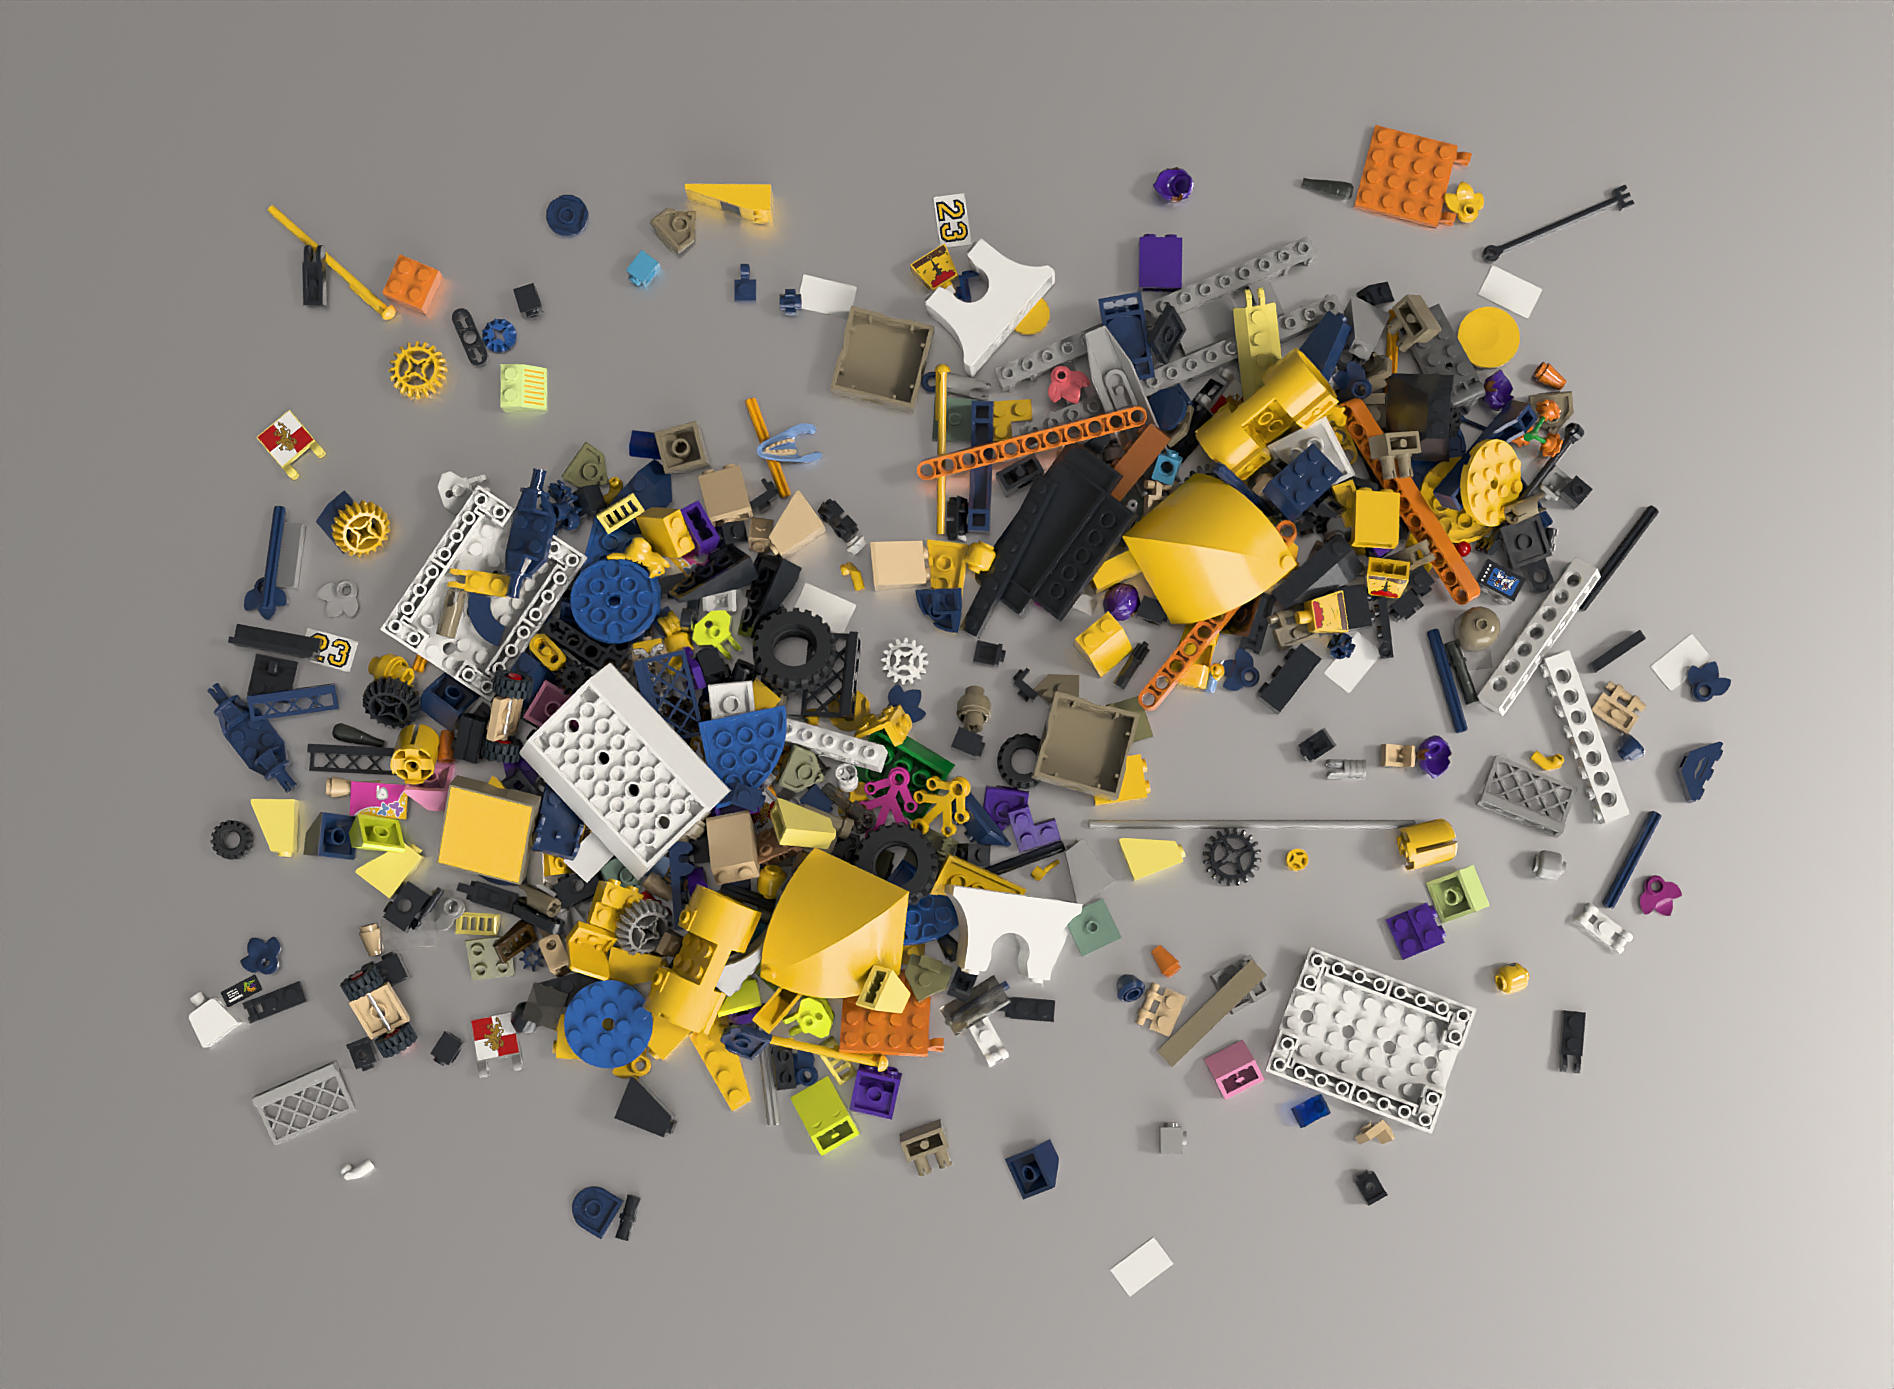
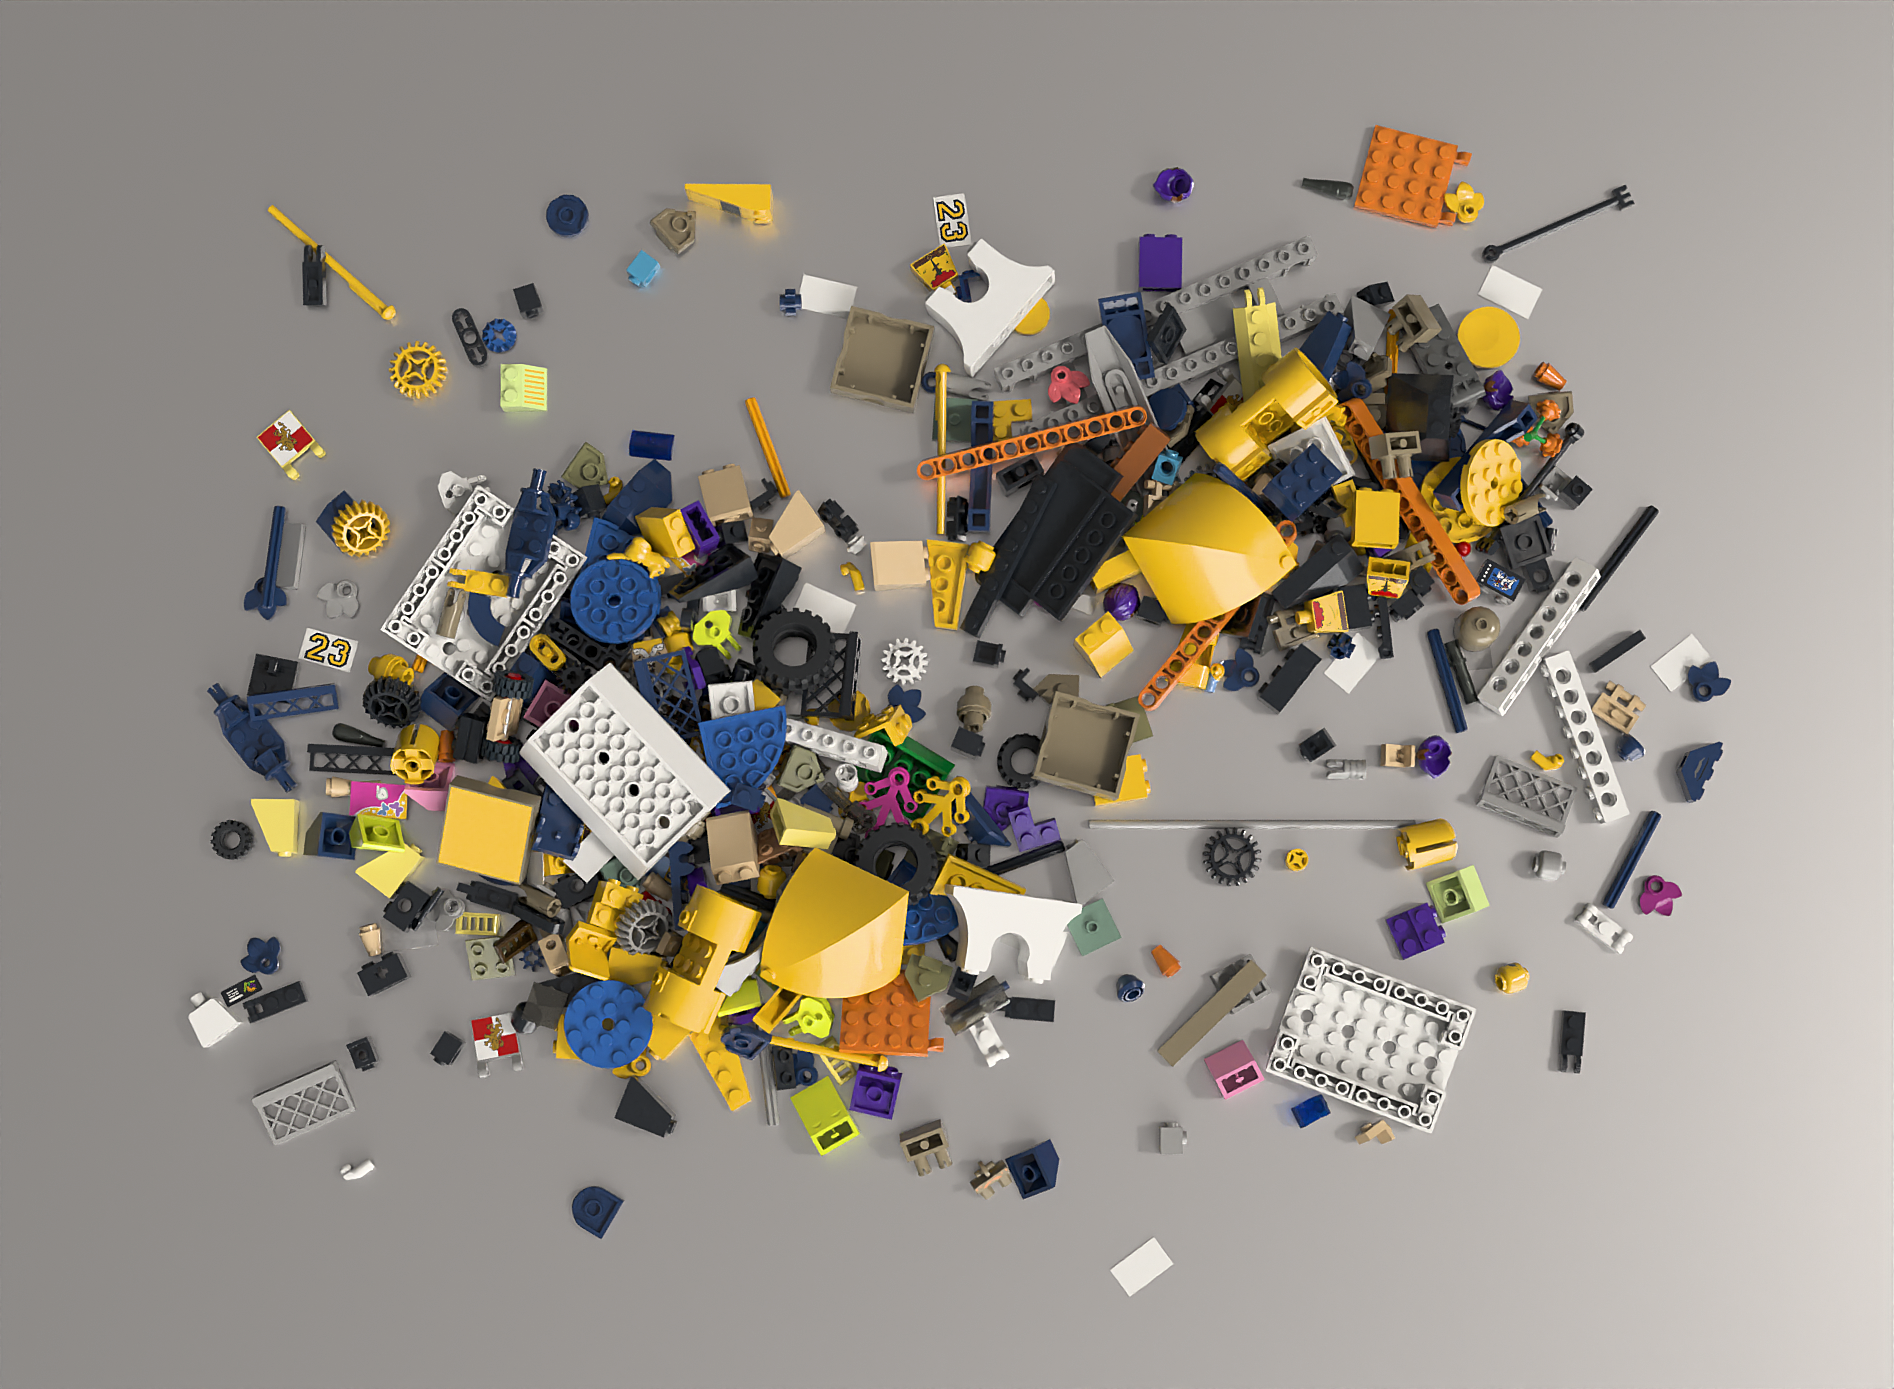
black fence [228,624,323,661] -> none
plate [340,964,418,1058] -> none
orange brick [382,254,443,315] -> none
light yellow slope [596,493,645,534] -> none
black pin [615,1194,641,1241] -> none
dark tan slope [654,421,710,474] -> none
dark blue plate [734,264,756,302] -> none
medium blue animal [756,423,823,463] -> none
light yellow slope [856,965,910,1013] -> none
dark blue brick [915,588,962,633] -> none
yellow hand [1030,859,1060,881] -> none
black piece [1113,641,1150,689] -> none
light yellow slope [1118,838,1185,881] -> none
tan plate [1135,982,1186,1037] -> none
black brick [1353,1169,1388,1206] -> none
none -> dark tan hips [970,1160,1012,1200]

